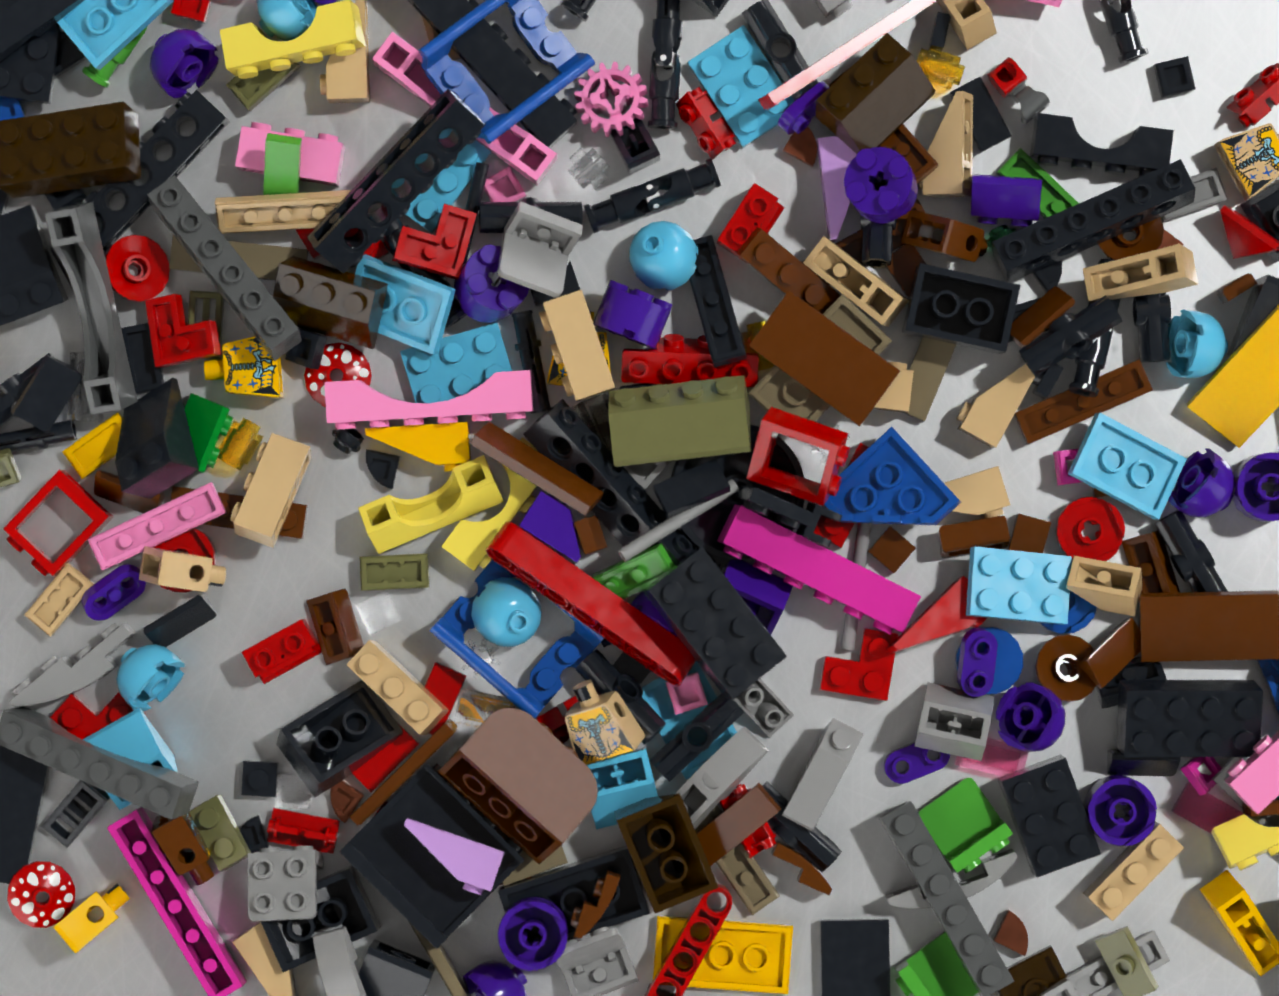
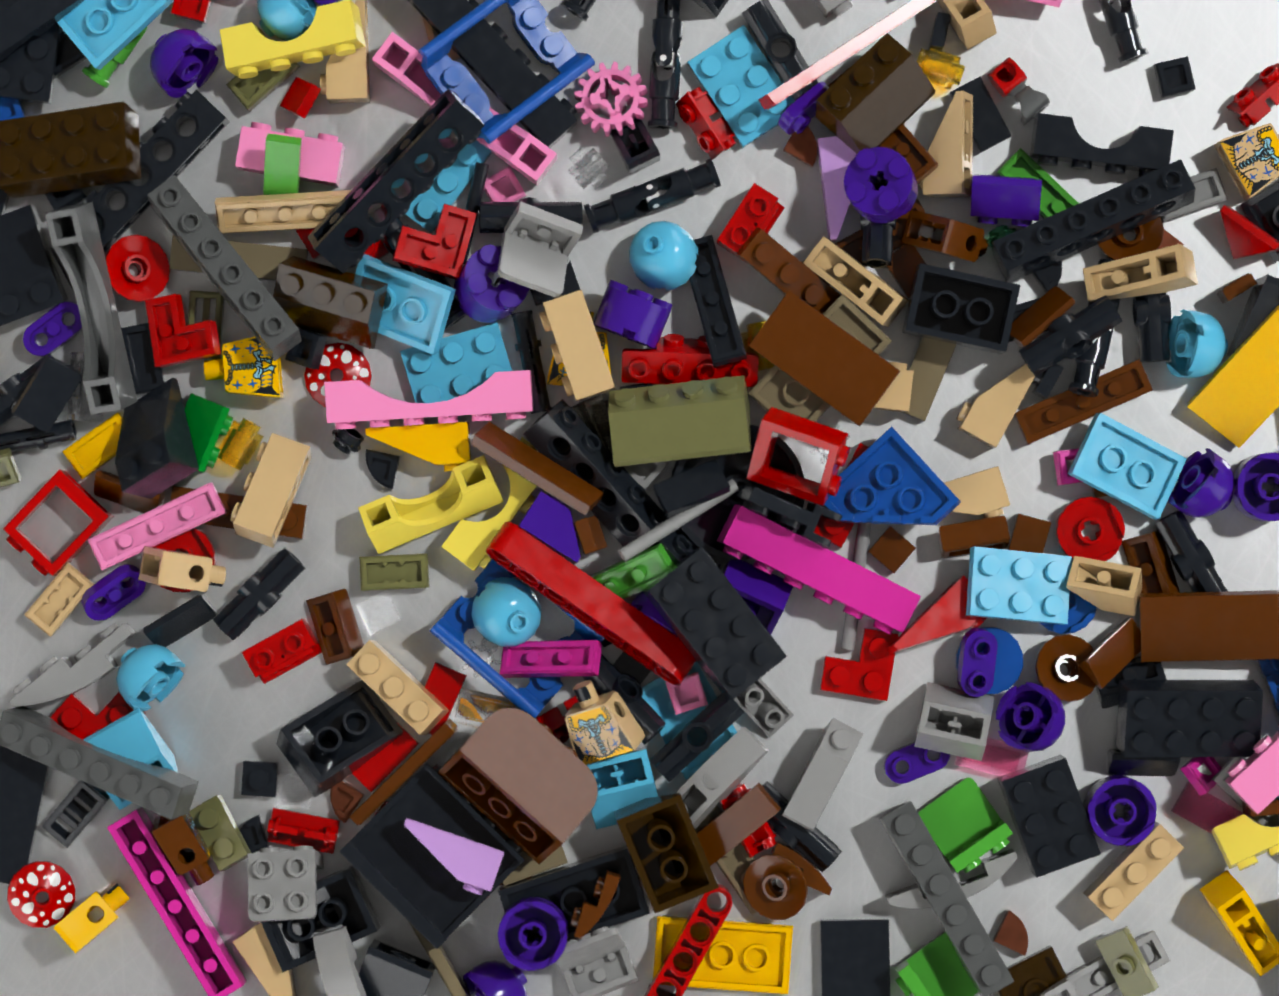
none -> dark purple plate [23,302,83,357]
none -> black piece [213,548,306,640]
none -> red tile [280,77,321,119]
none -> dark pink tile [500,640,602,678]
none -> reddish brown dish [743,854,808,920]

